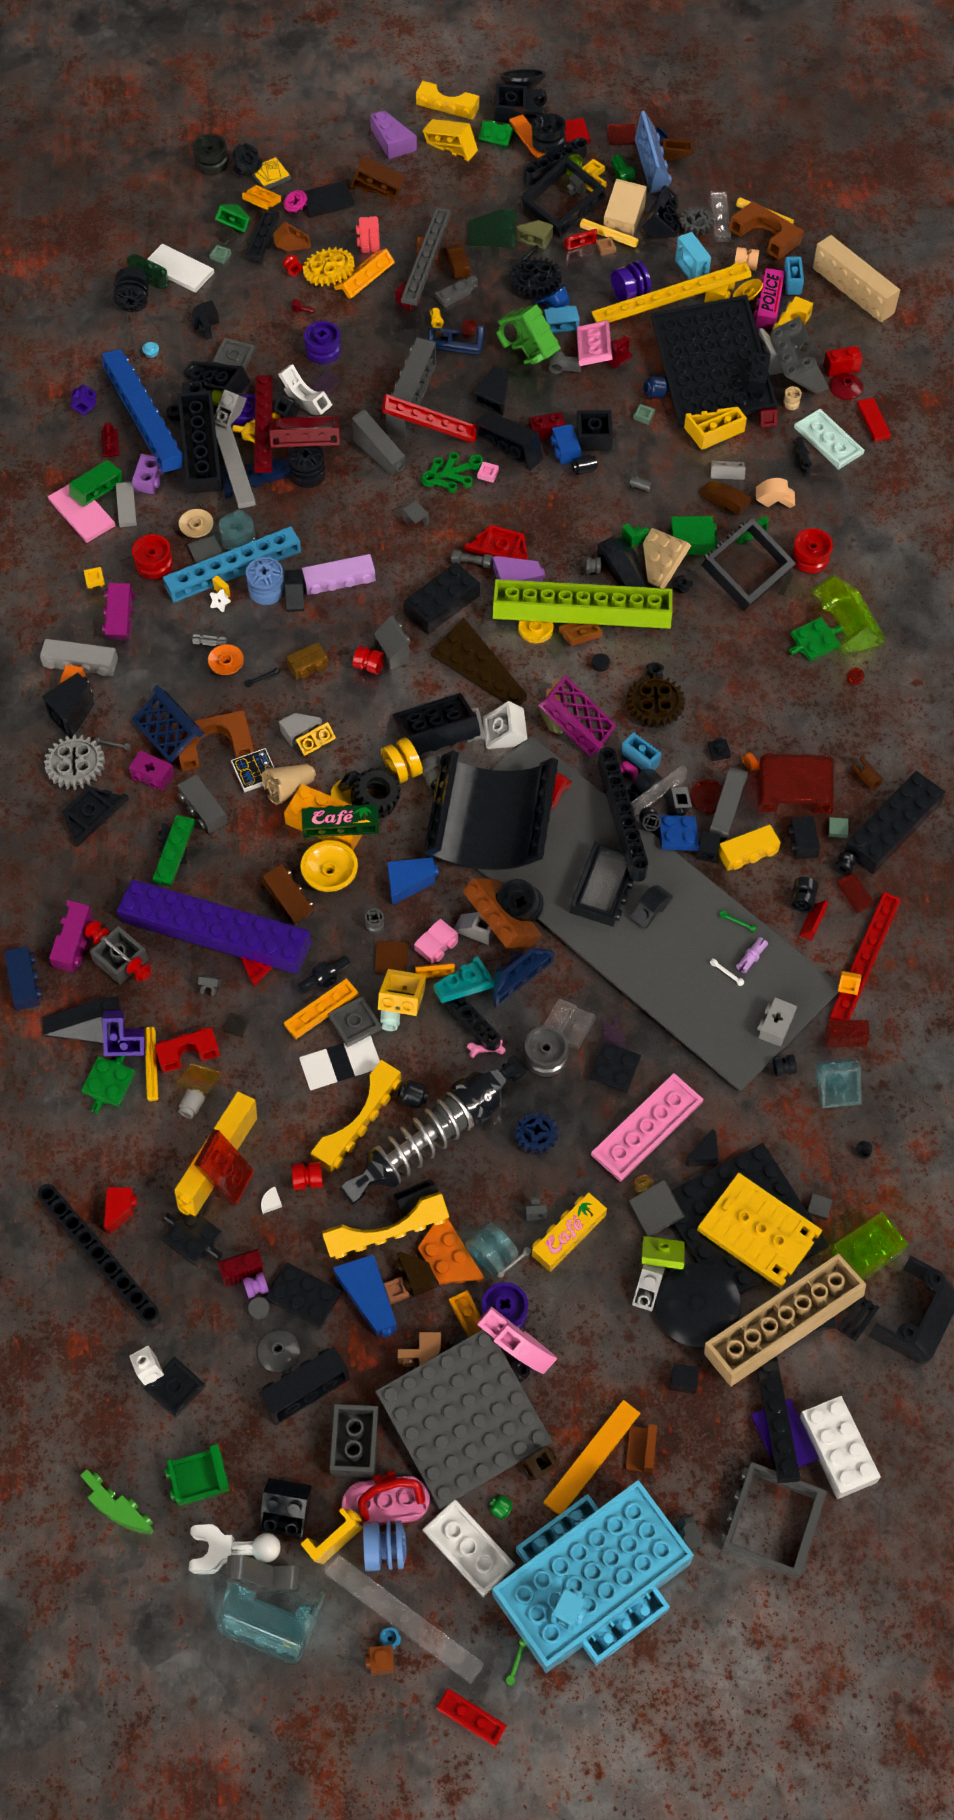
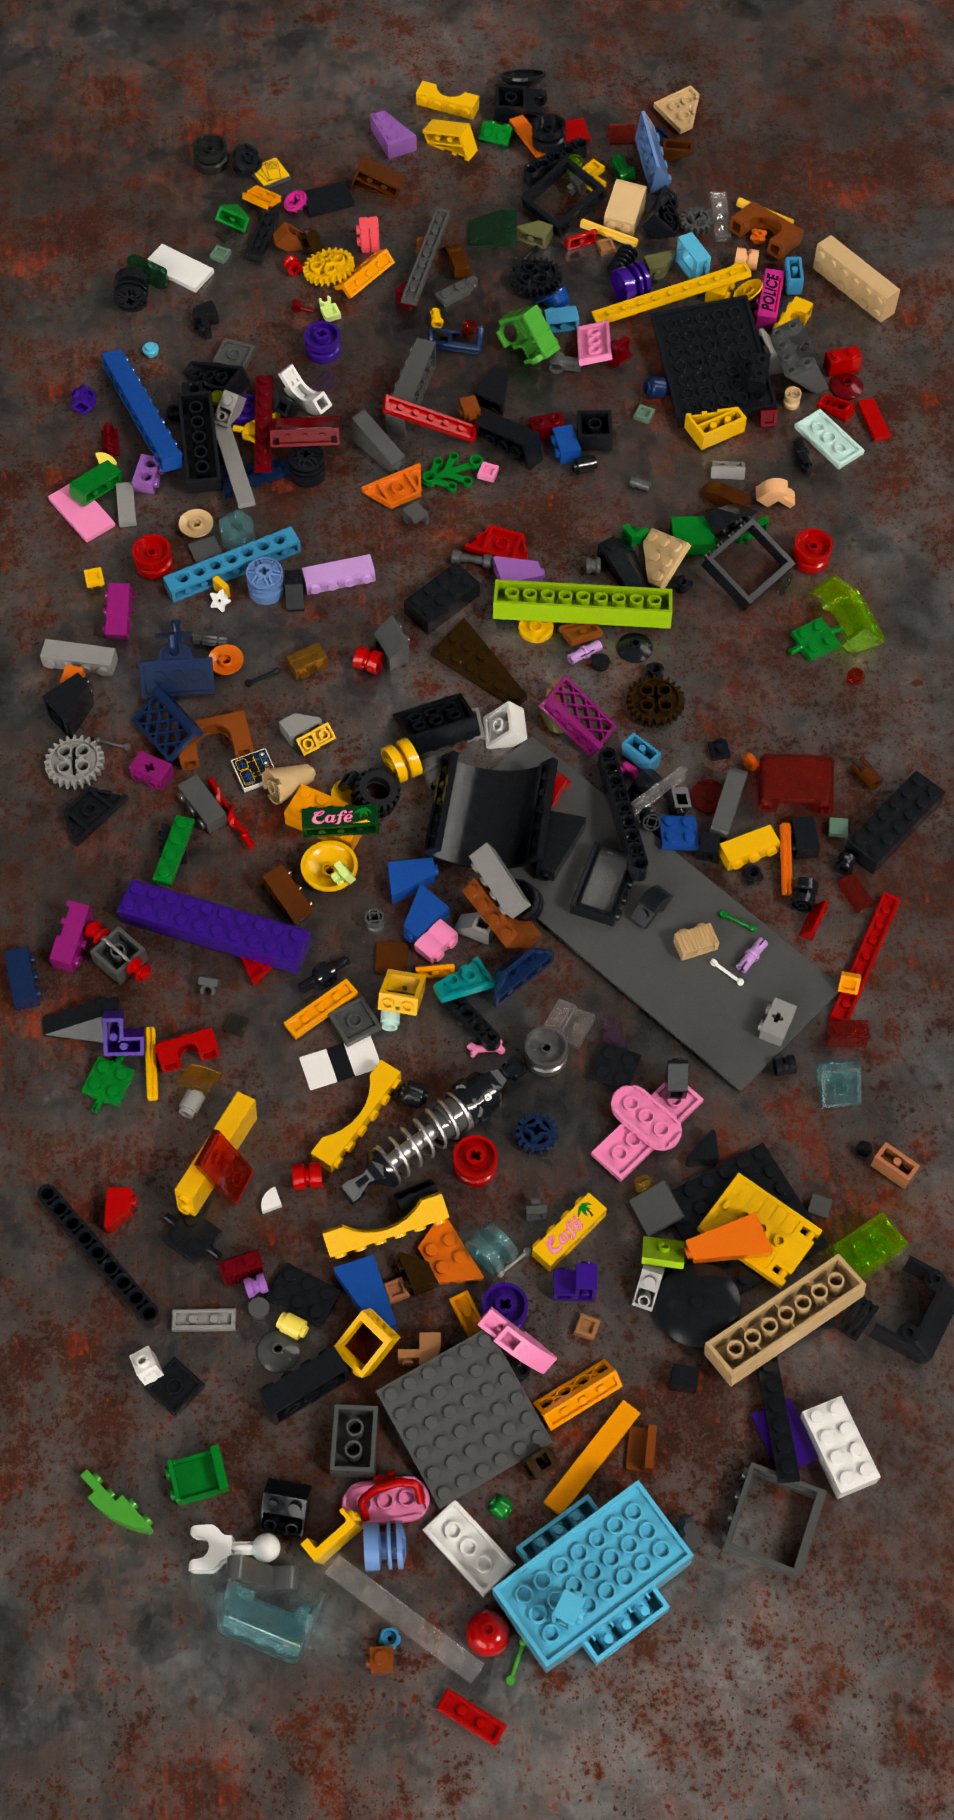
none -> light yellow tile [95,452,117,466]
none -> dark blue plate [139,620,215,698]
none -> light grey tile [171,1308,236,1332]
none -> red piece [207,777,255,850]
none -> light yellow brick [276,1312,309,1341]
none -> dark brown brick [298,227,326,254]
none -> yellowish green plate [319,296,341,322]
none -> yellowish green tile [331,860,356,885]
none -> yellow window [334,1308,401,1378]
none -> orange wing [361,463,421,509]
none -> blue slope [403,885,450,944]
none -> red wheel [453,1135,498,1187]
none -> dark orange brick [458,395,481,423]
none -> red cylinder [466,1609,511,1657]
none -> light grey brick [469,843,531,919]
none -> light orange fence [533,1359,623,1431]
none -> black slope [535,811,587,881]
none -> dark purple brick [553,1261,597,1302]
none -> lavender pin [567,640,603,665]
none -> medium nougat tile [574,1313,601,1342]
none -> black piece [607,244,638,276]
none -> bright pink tile [611,1085,682,1151]
none -> black dish [617,633,653,663]
none -> olive slope [643,250,675,281]
none -> tan plate [653,85,700,134]
none -> black slope [665,1058,689,1099]
none -> tan brick [673,923,719,961]
none -> orange slope [683,1212,773,1263]
none -> black slope [705,503,757,535]
none -> black plate [741,865,764,885]
none -> orange plate [750,228,767,244]
none -> orange axle [779,823,793,896]
none -> red slope [816,394,855,422]
none -> nougat brick [870,1142,920,1190]

